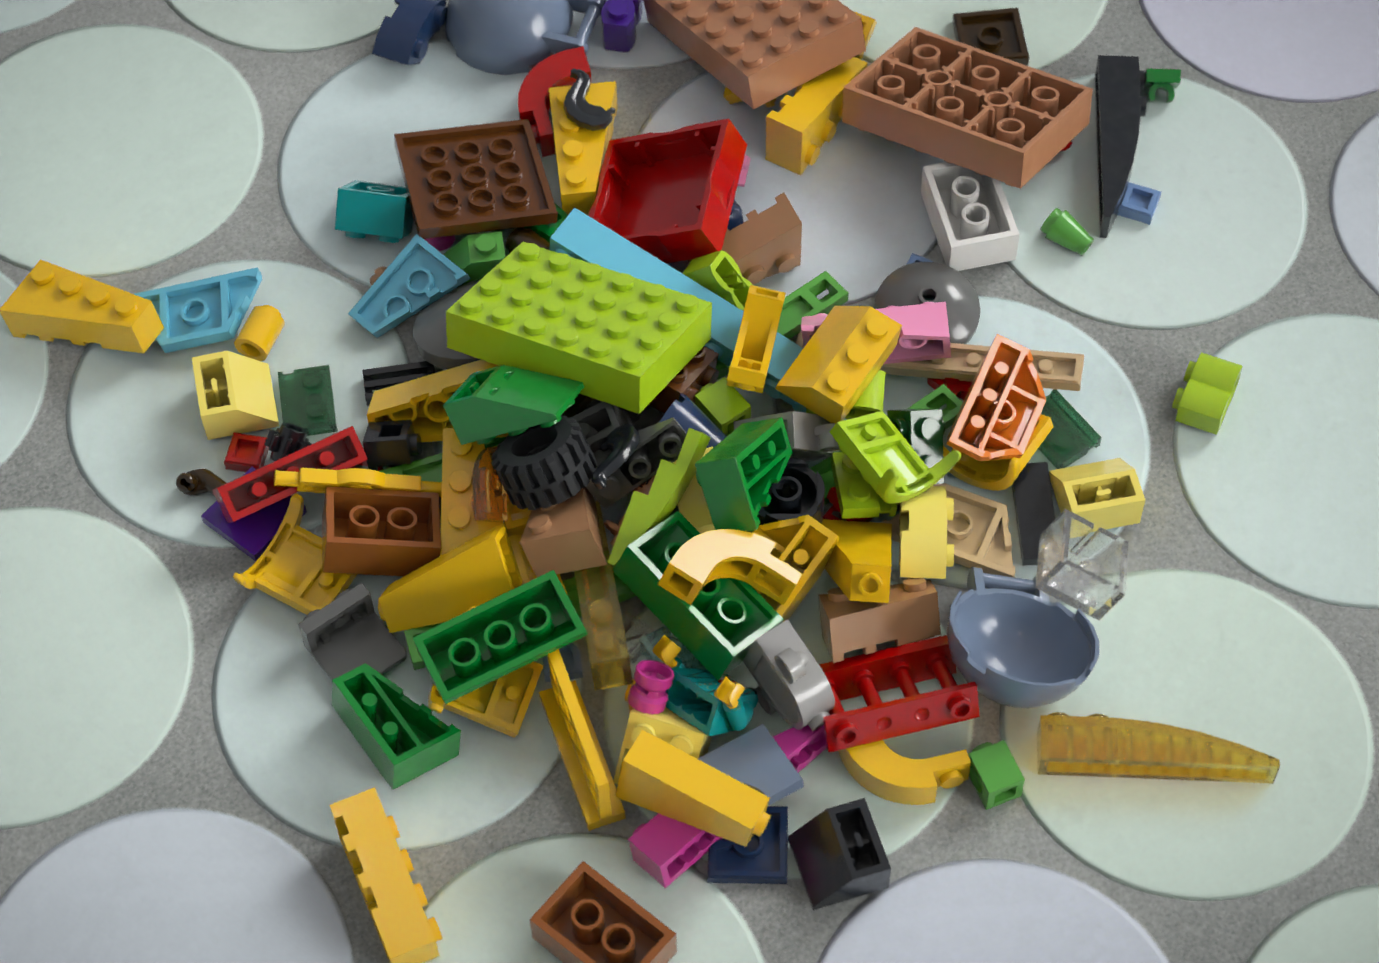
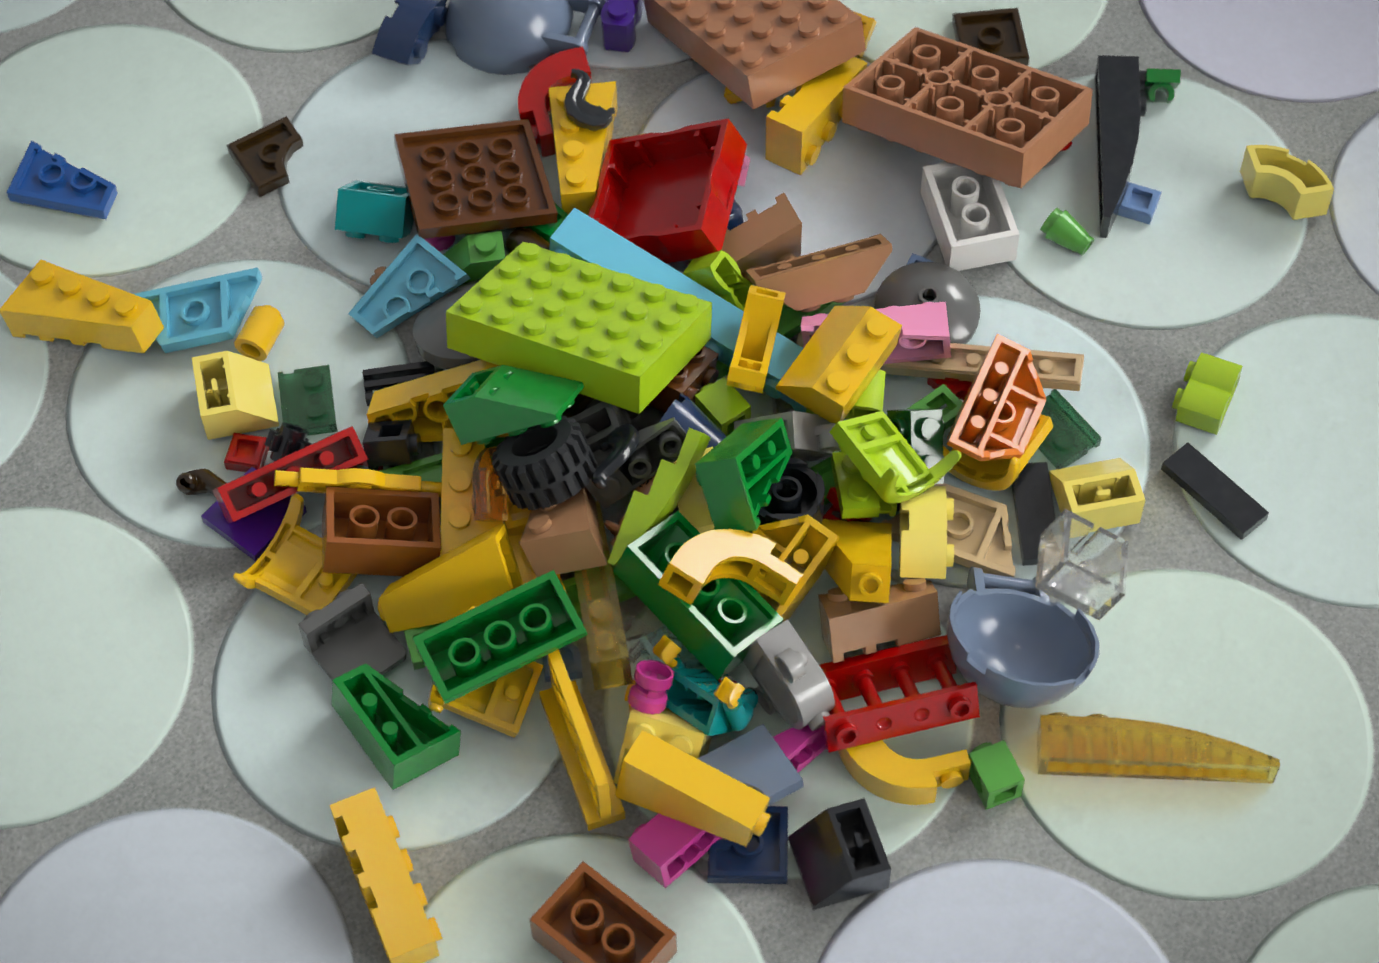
none -> blue wing [7,140,118,220]
none -> dark brown tile [227,116,304,197]
none -> medium nougat wedge [746,234,892,312]
none -> black tile [1161,442,1269,540]
none -> light yellow brick [1240,145,1334,220]

